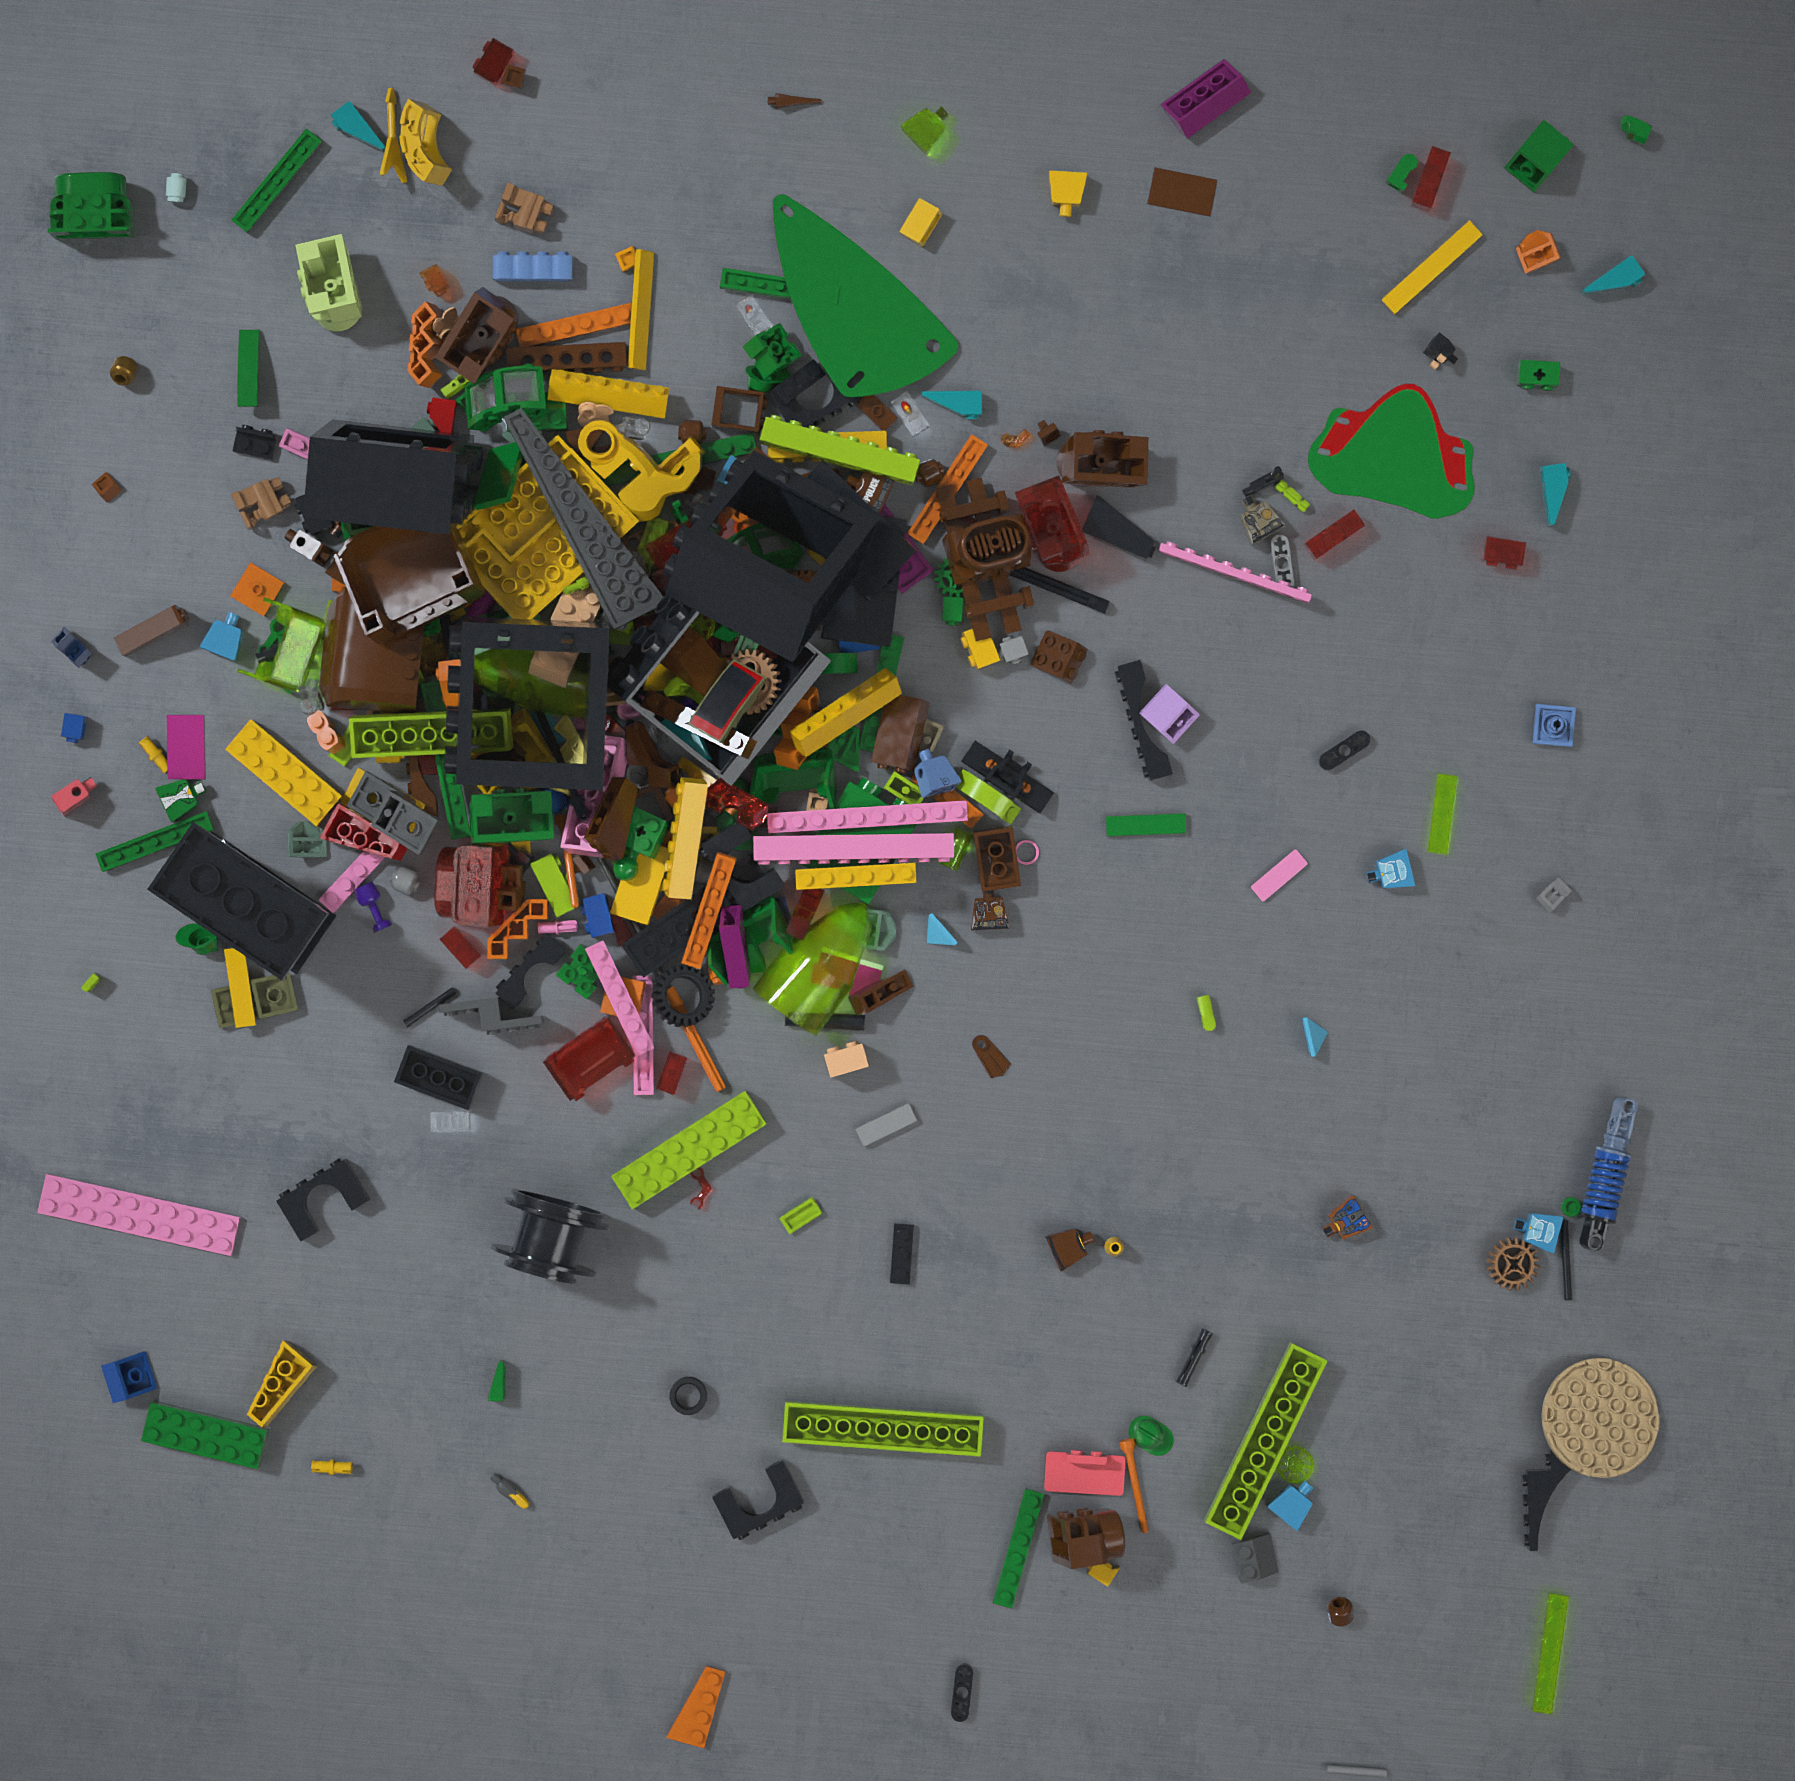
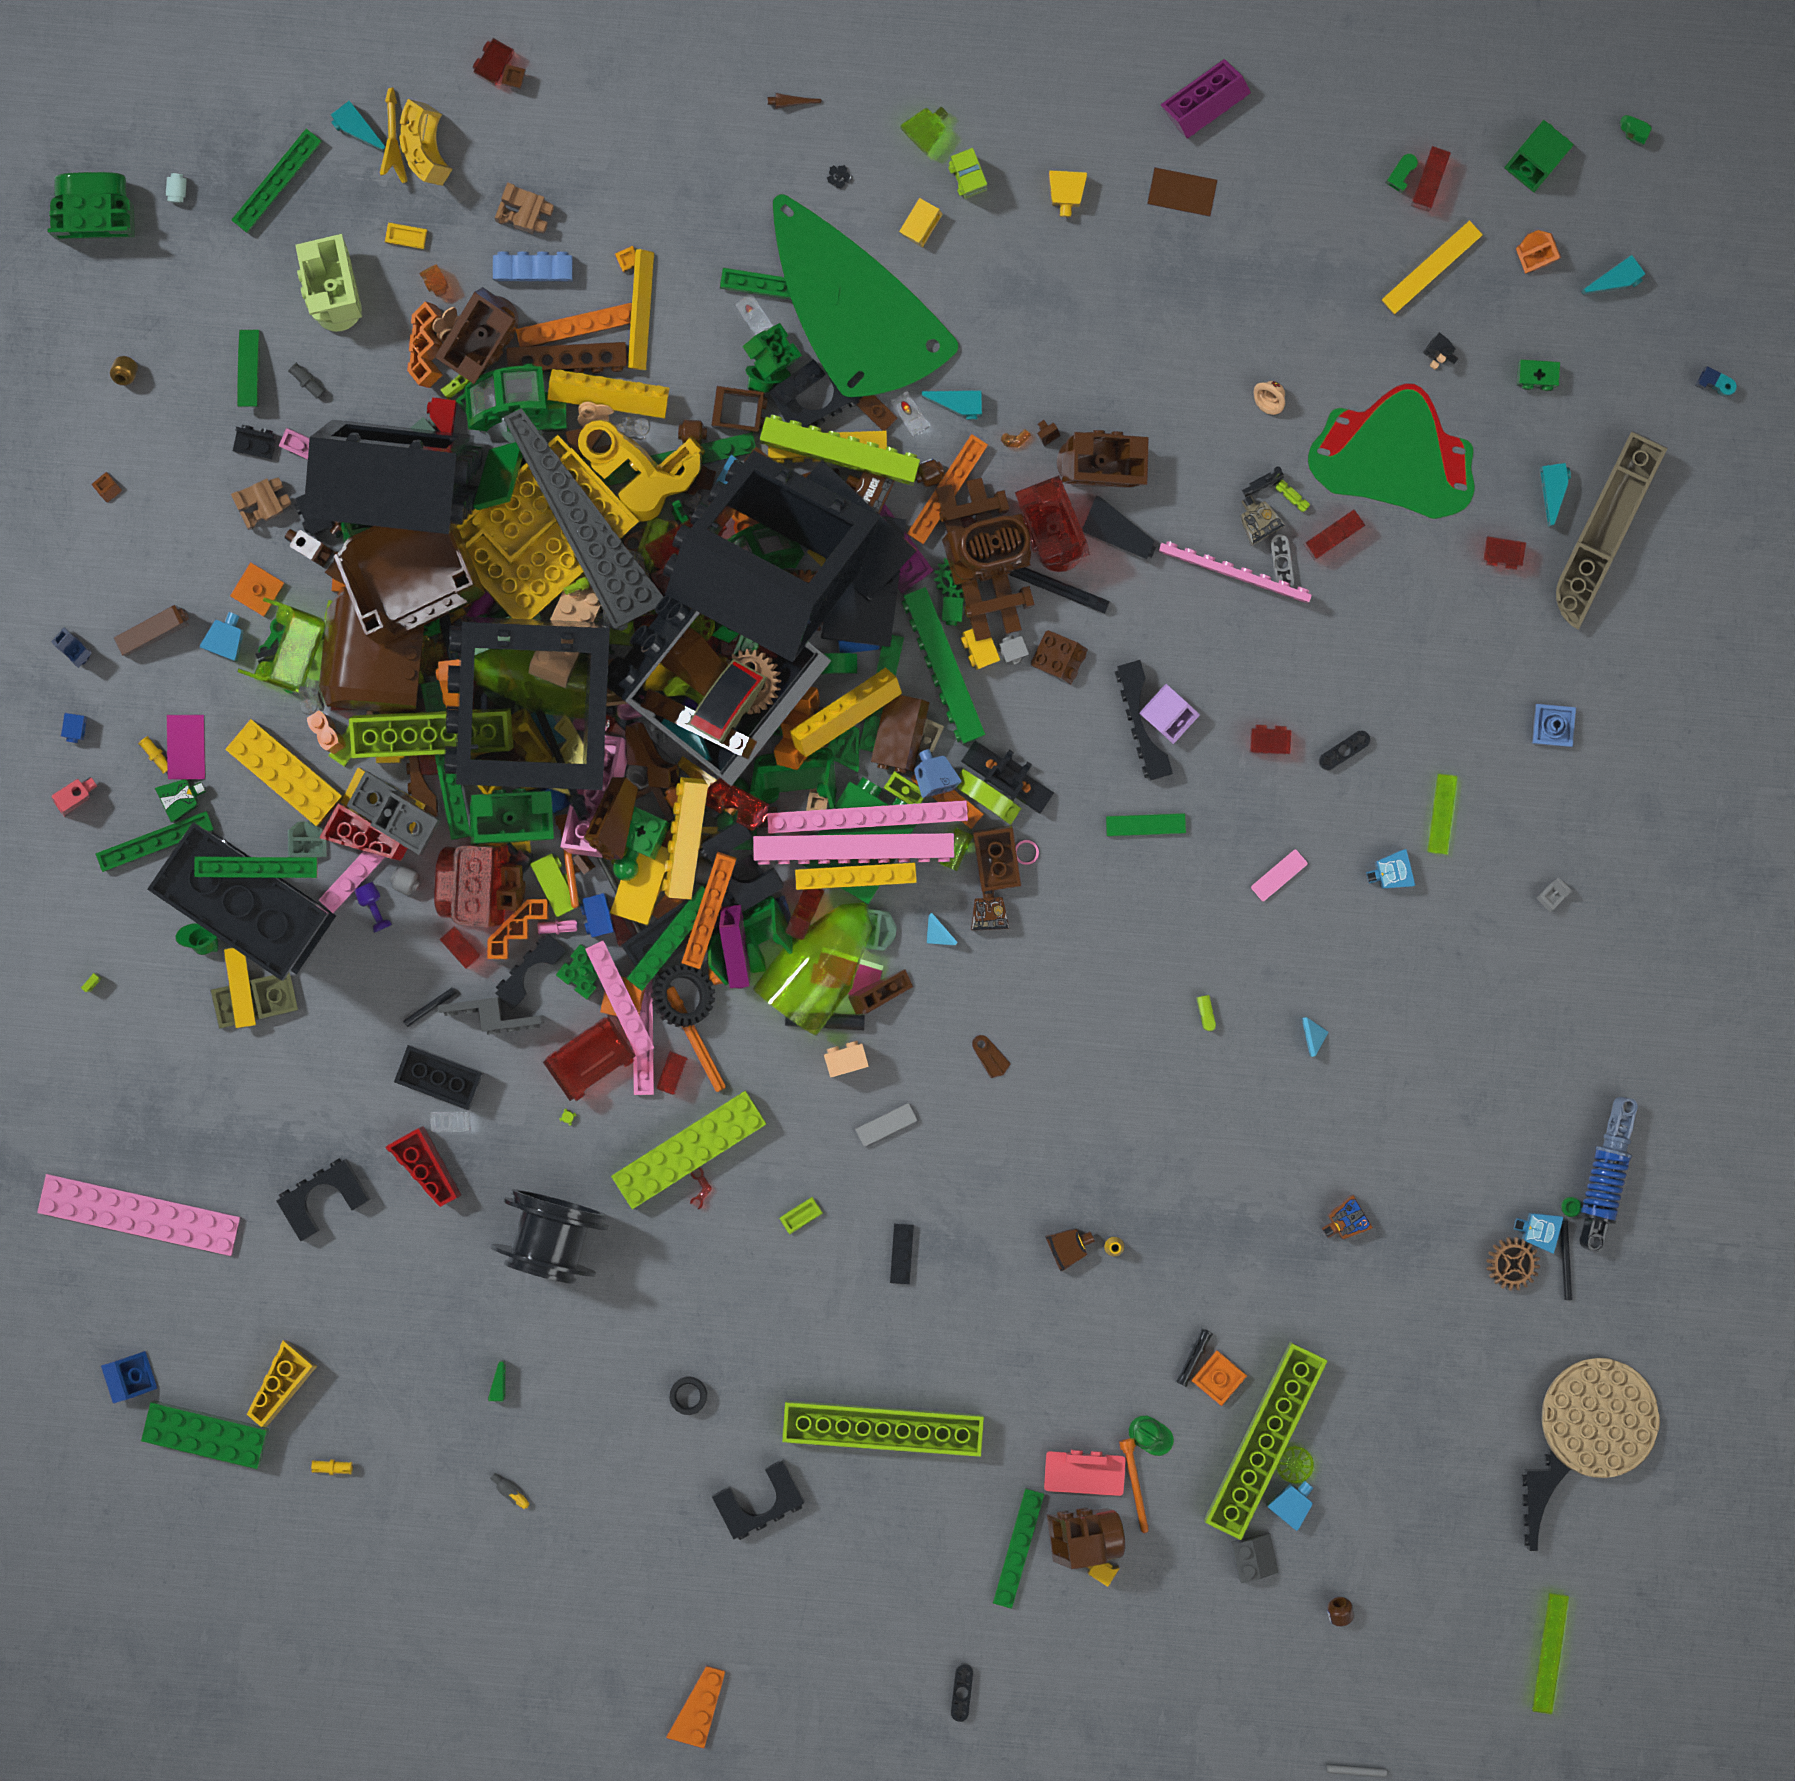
none -> green plate [195,857,318,878]
none -> dark grey pin [288,362,325,399]
none -> yellow tile [385,222,428,250]
none -> red wedge [385,1126,461,1207]
none -> lime piece [559,1109,576,1126]
none -> green plate [626,886,705,991]
none -> black plant [827,165,851,189]
none -> green brick [902,587,986,745]
none -> lime container [948,148,987,199]
none -> orange plate [1191,1350,1247,1406]
none -> clear red brick [1249,725,1291,755]
none -> light nougat hat [1253,381,1286,415]
none -> dark tan slope [1556,431,1668,630]
none -> leg [1695,366,1737,397]

